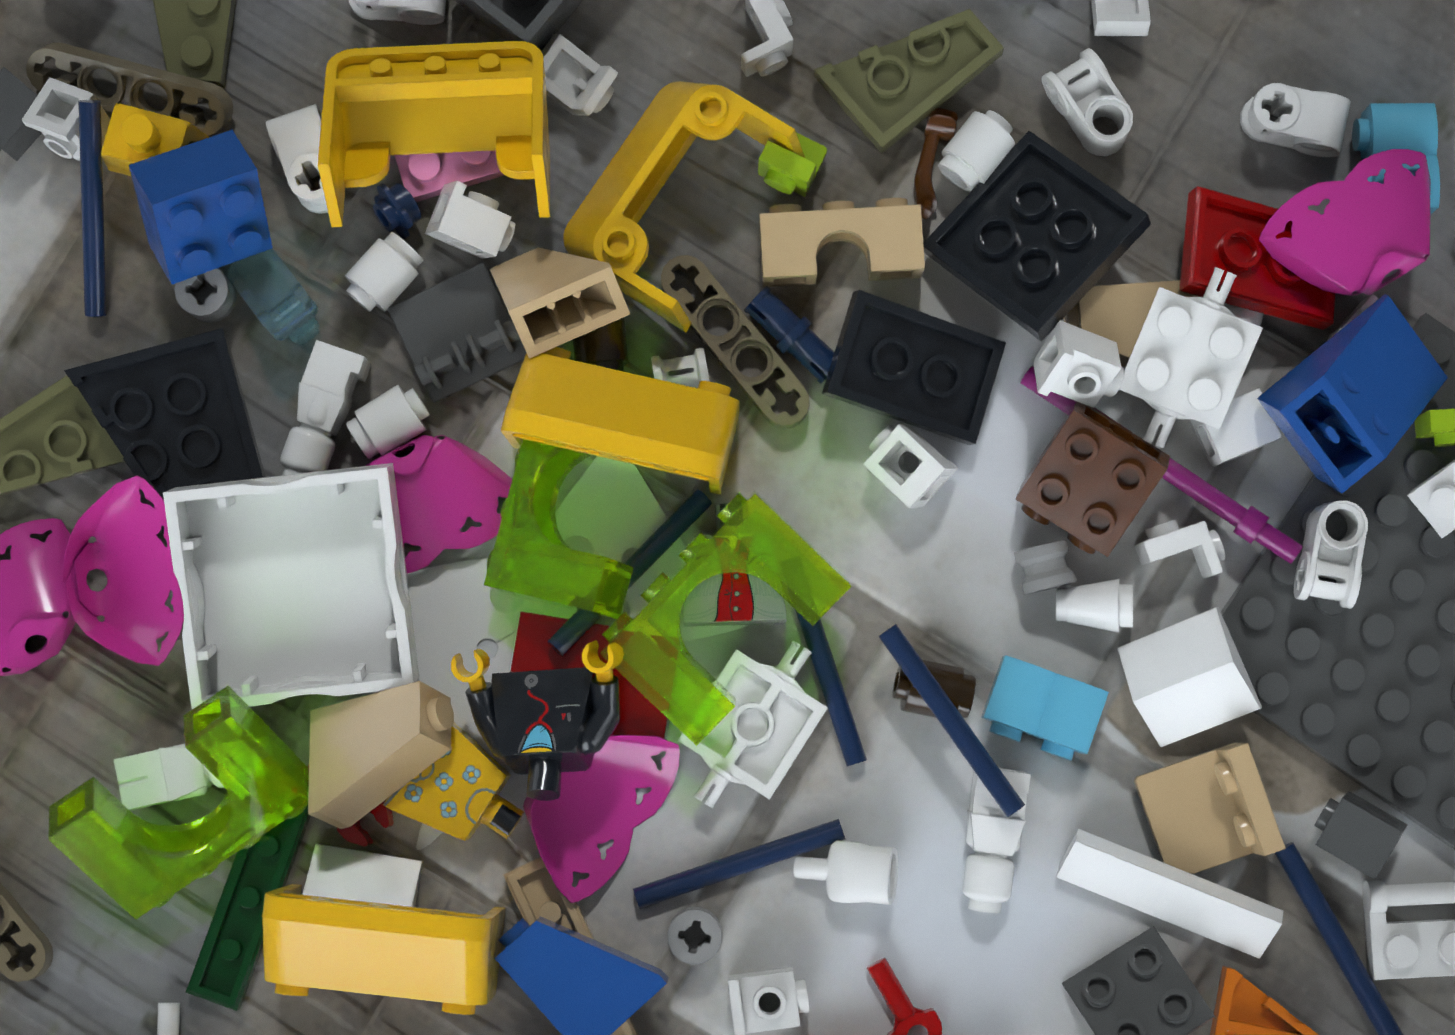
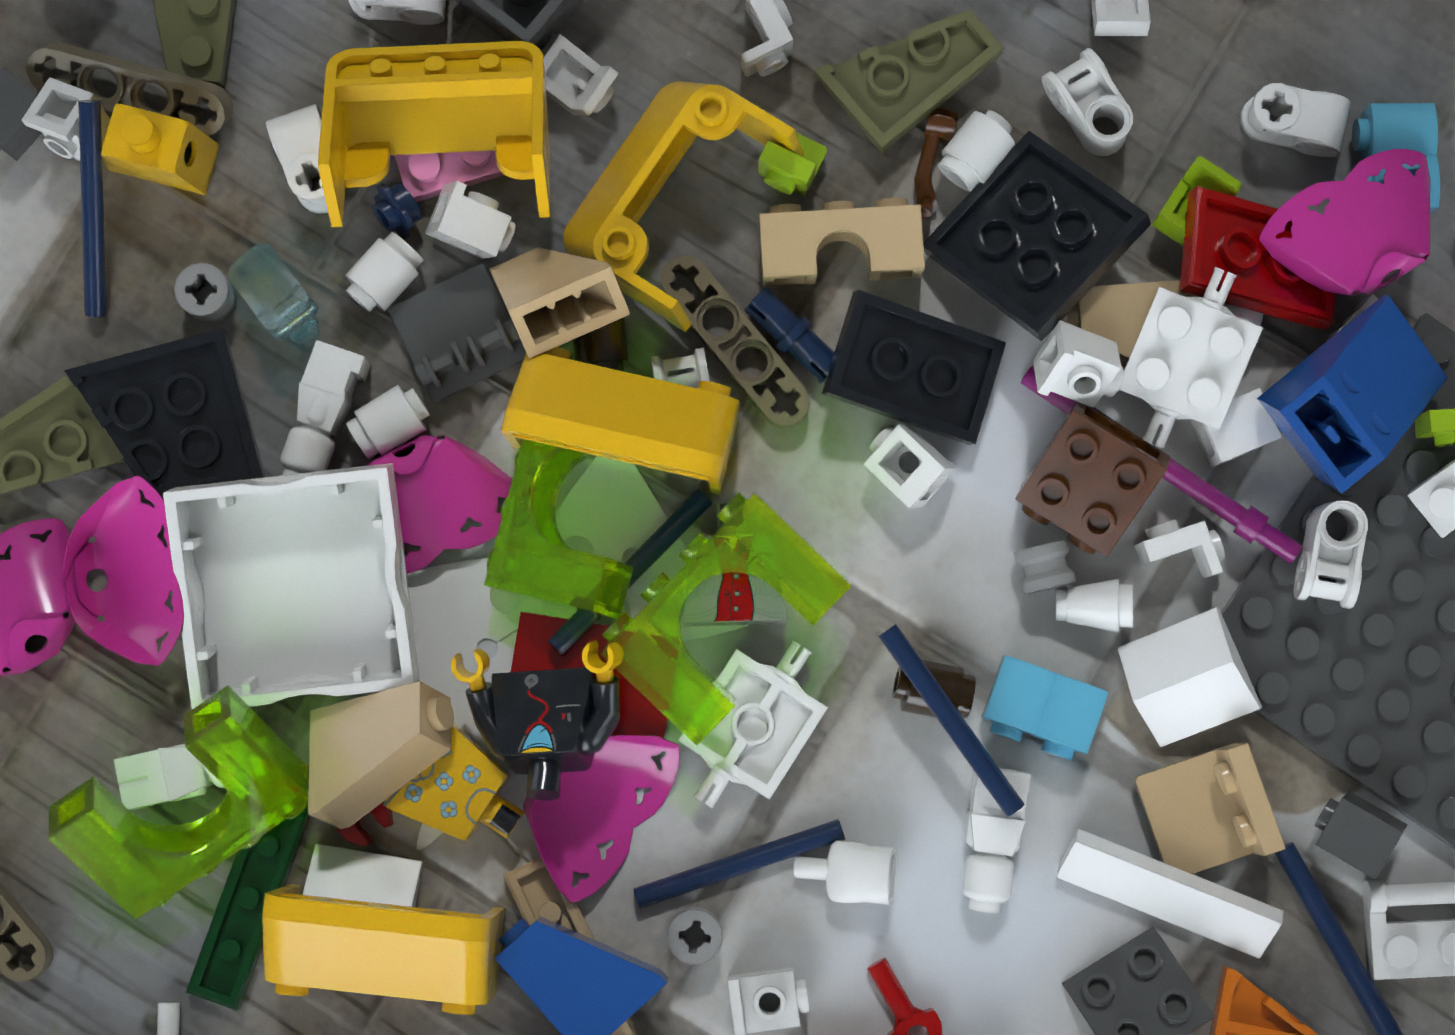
blue brick [129,130,273,285] -> none
dark blue bar [779,555,867,767] -> none
none -> lime bracket [1151,156,1242,246]

